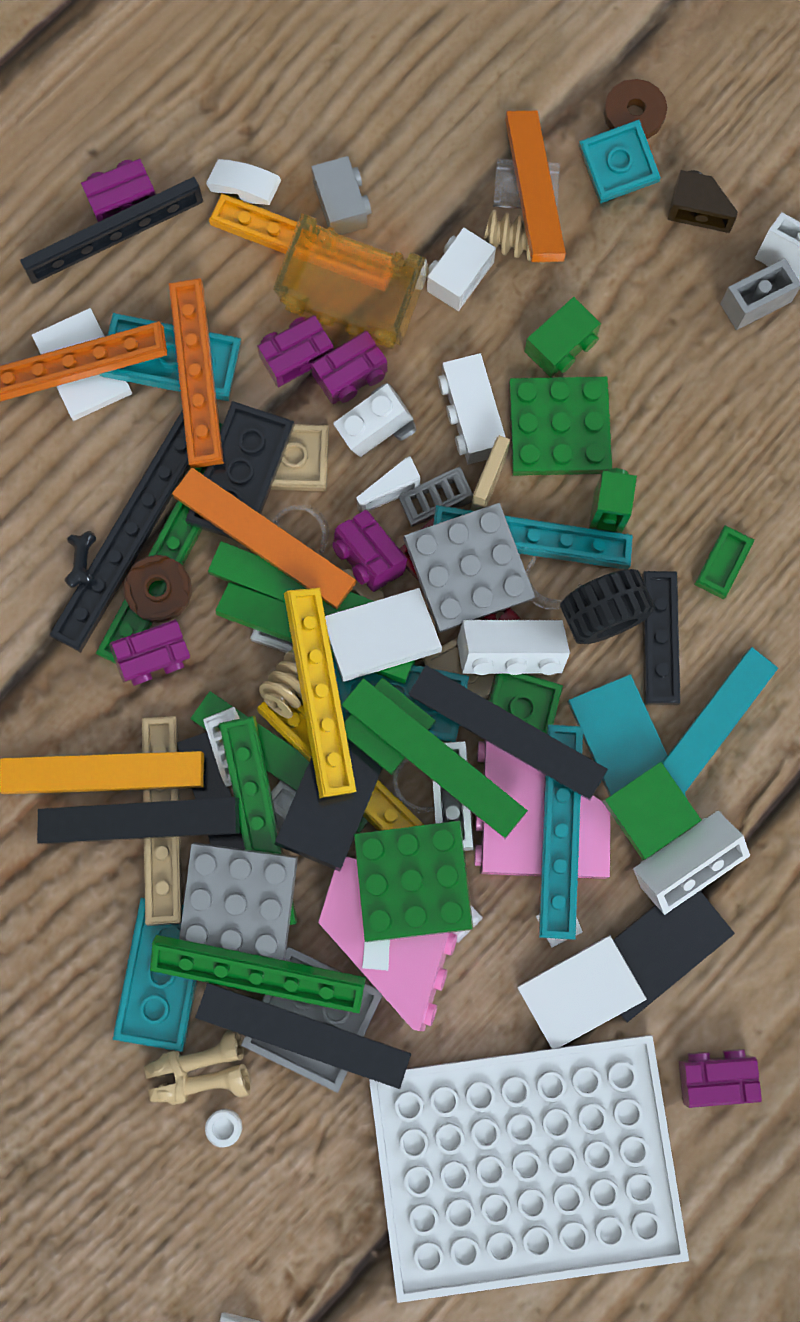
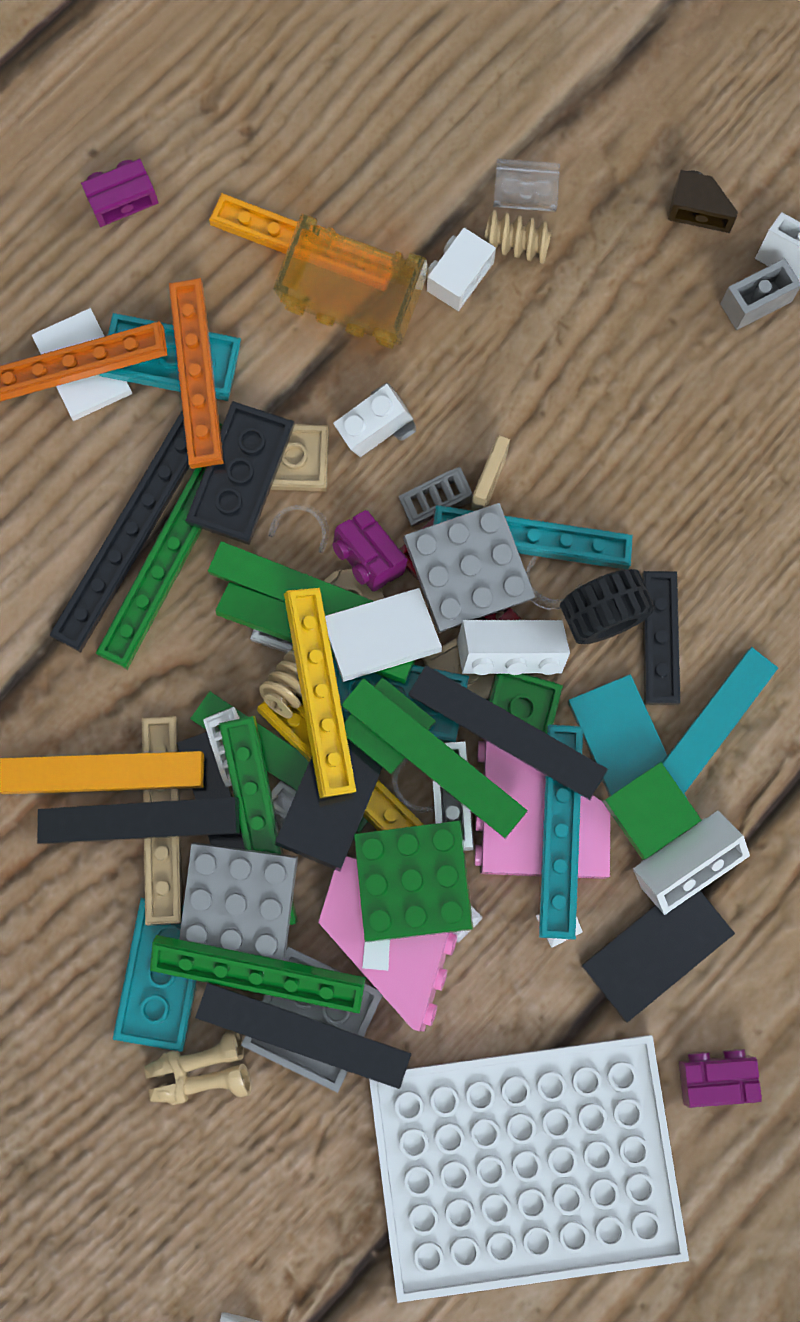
black tile [20,177,203,284] -> none
black piece [65,531,96,588] -> none
magenta brick [109,619,190,686] -> none
reddish brown tile [123,555,192,623] -> none
orange tile [172,468,357,609] -> none
white tile [205,1109,242,1147] -> none
white slope [206,159,281,205] -> none
magenta brick [257,315,334,388] -> none
light grey brick [311,156,371,237] -> none
magenta brick [311,331,388,404] -> none
white slope [356,456,420,513] -> none
white brick [438,353,506,464] -> none
orange tile [505,110,566,262] -> none
green plate [509,376,612,476] -> none
white tile [517,935,647,1049] -> none
green brick [524,297,601,378] -> none
teal tile [579,120,661,204] -> none
green brick [589,468,637,533] -> none
reddish brown tile [603,79,668,139] -> none
green tile [694,525,755,600] -> none

